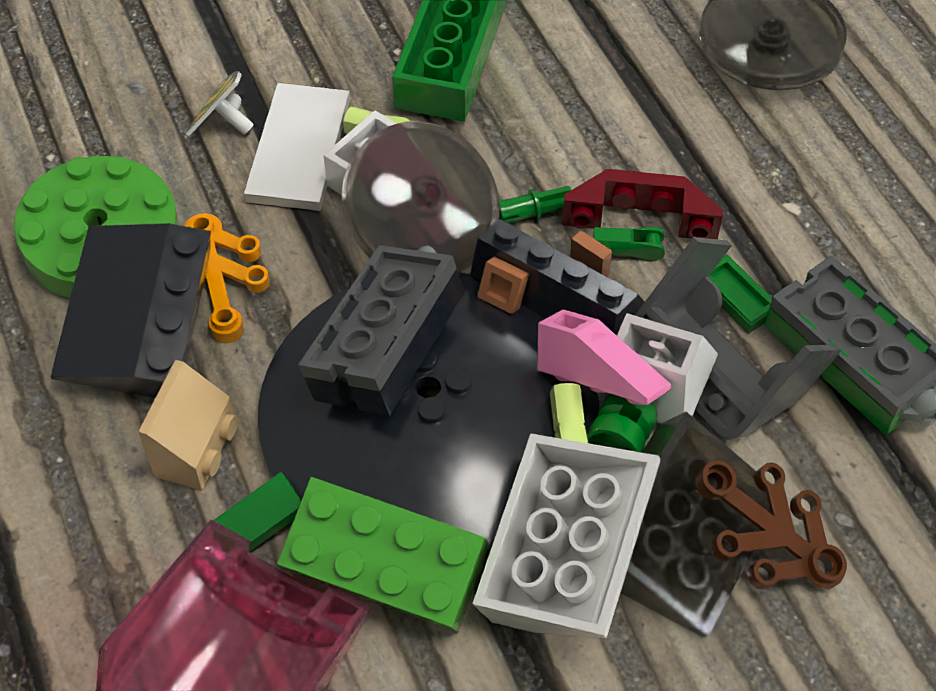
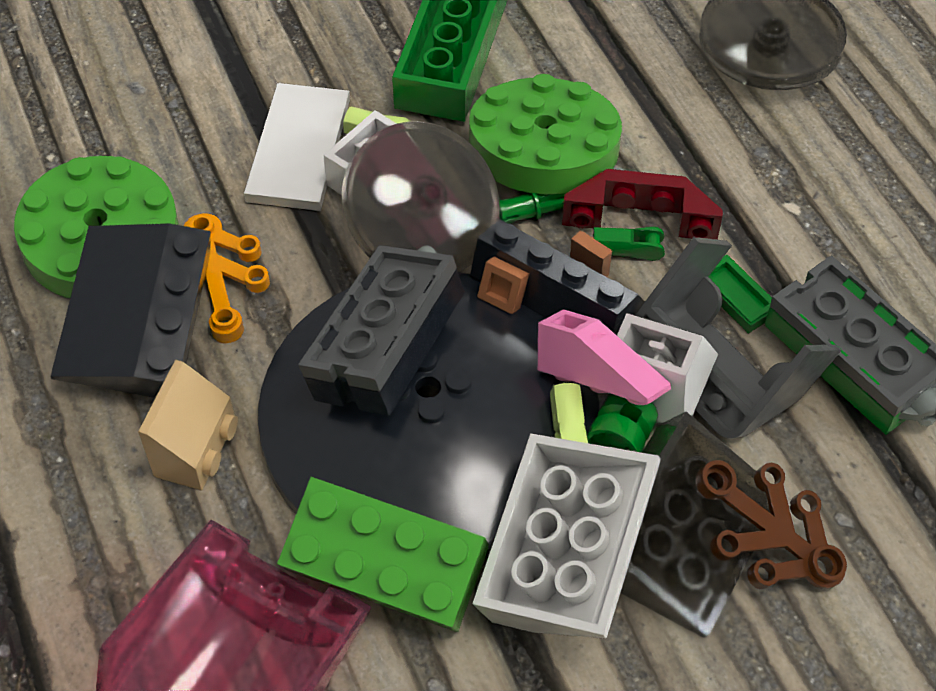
white shield [186,71,254,136] -> none
green tile [208,472,302,563] -> none
none -> bright green piece [468,74,622,194]

